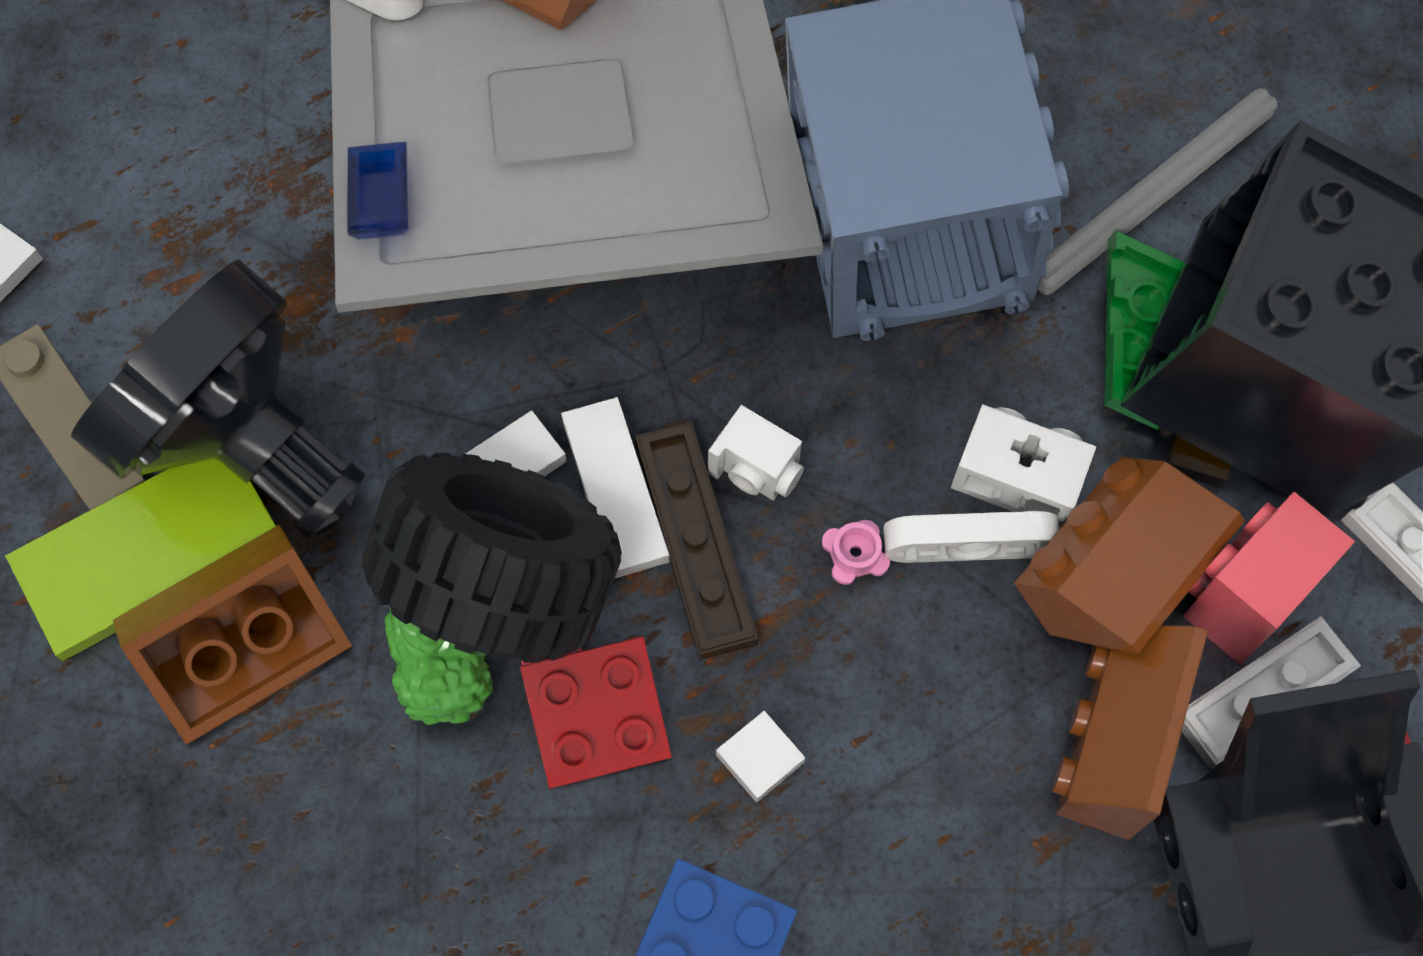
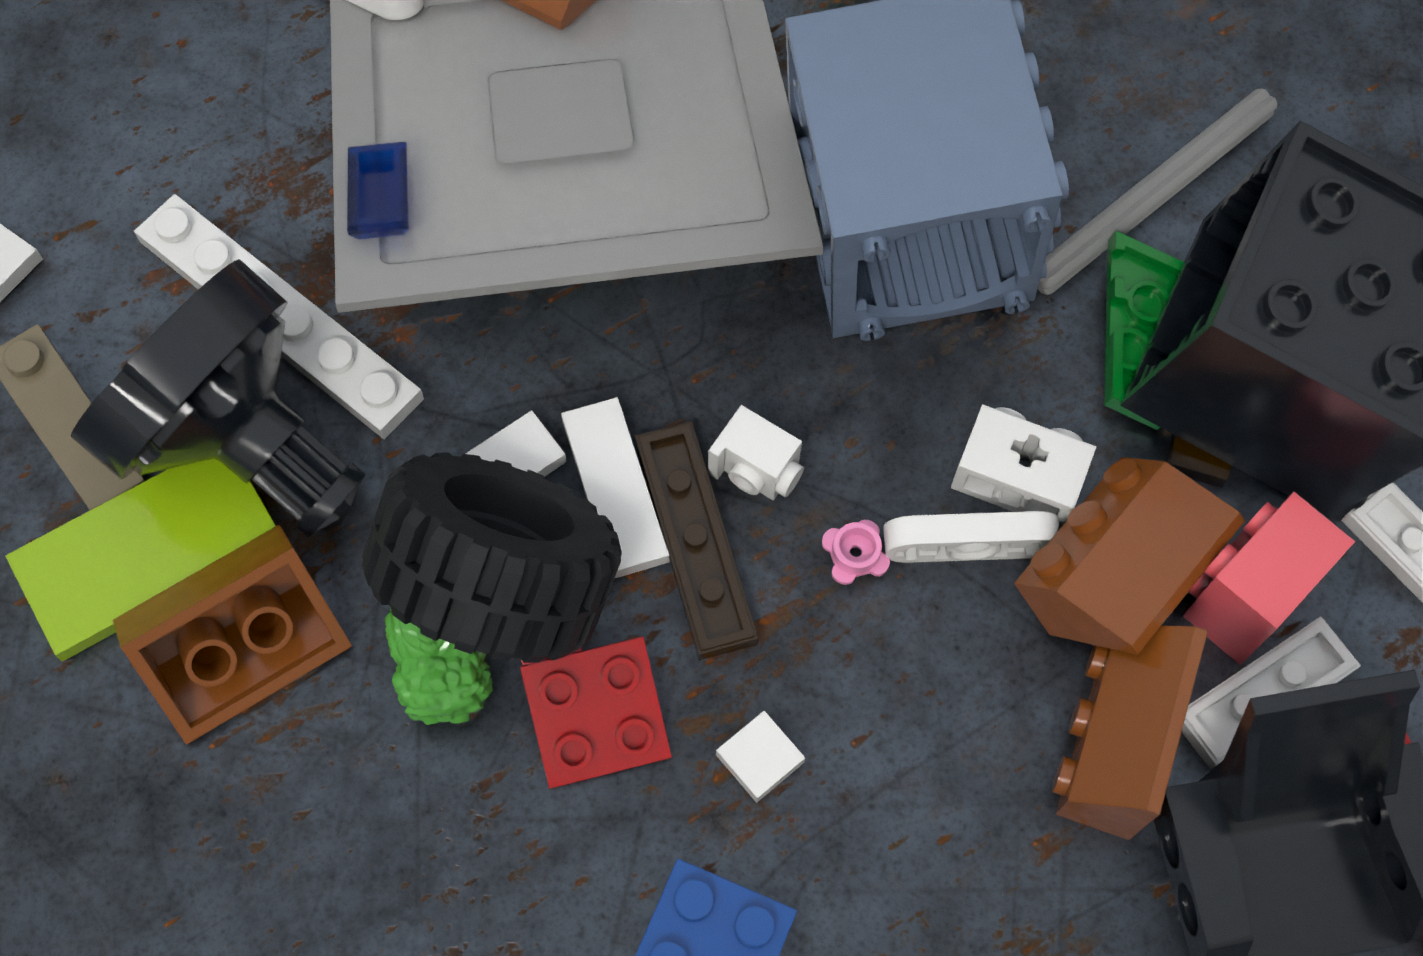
none -> white plate [134,194,424,440]

